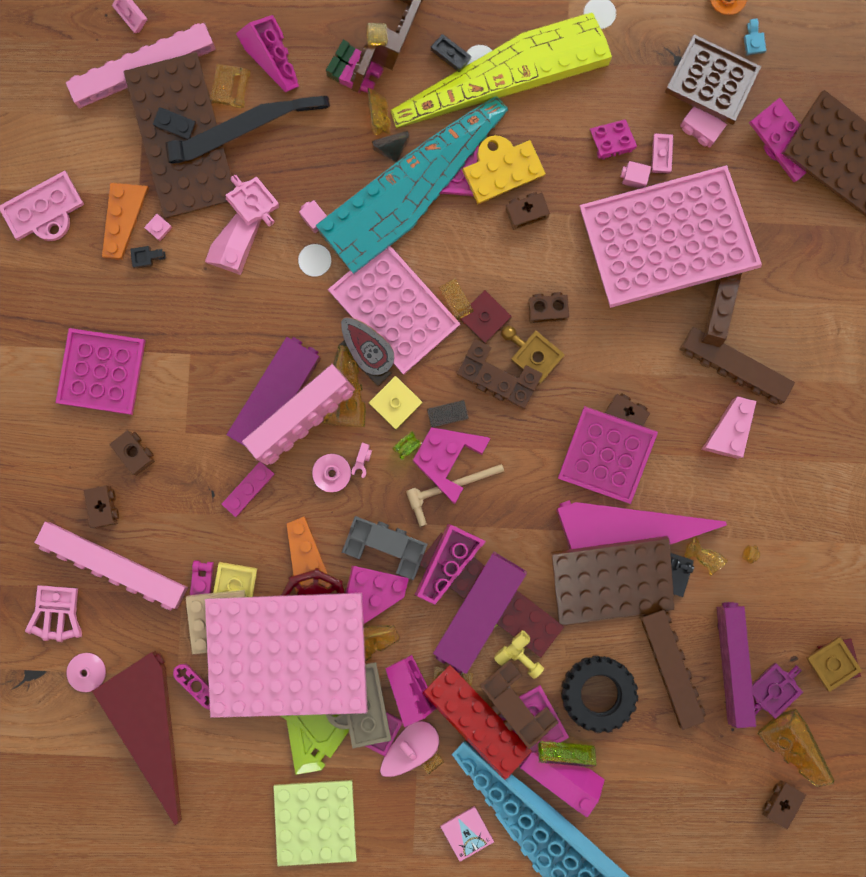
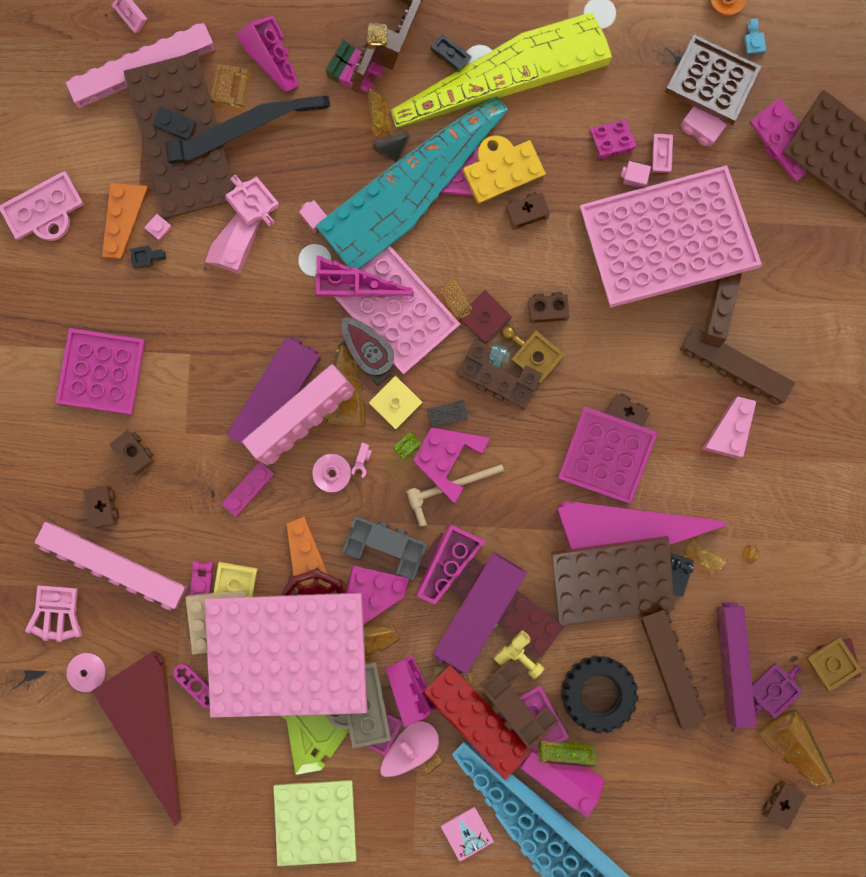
none -> dark pink wedge [315,256,412,297]
none -> clear light blue plate [487,342,511,369]

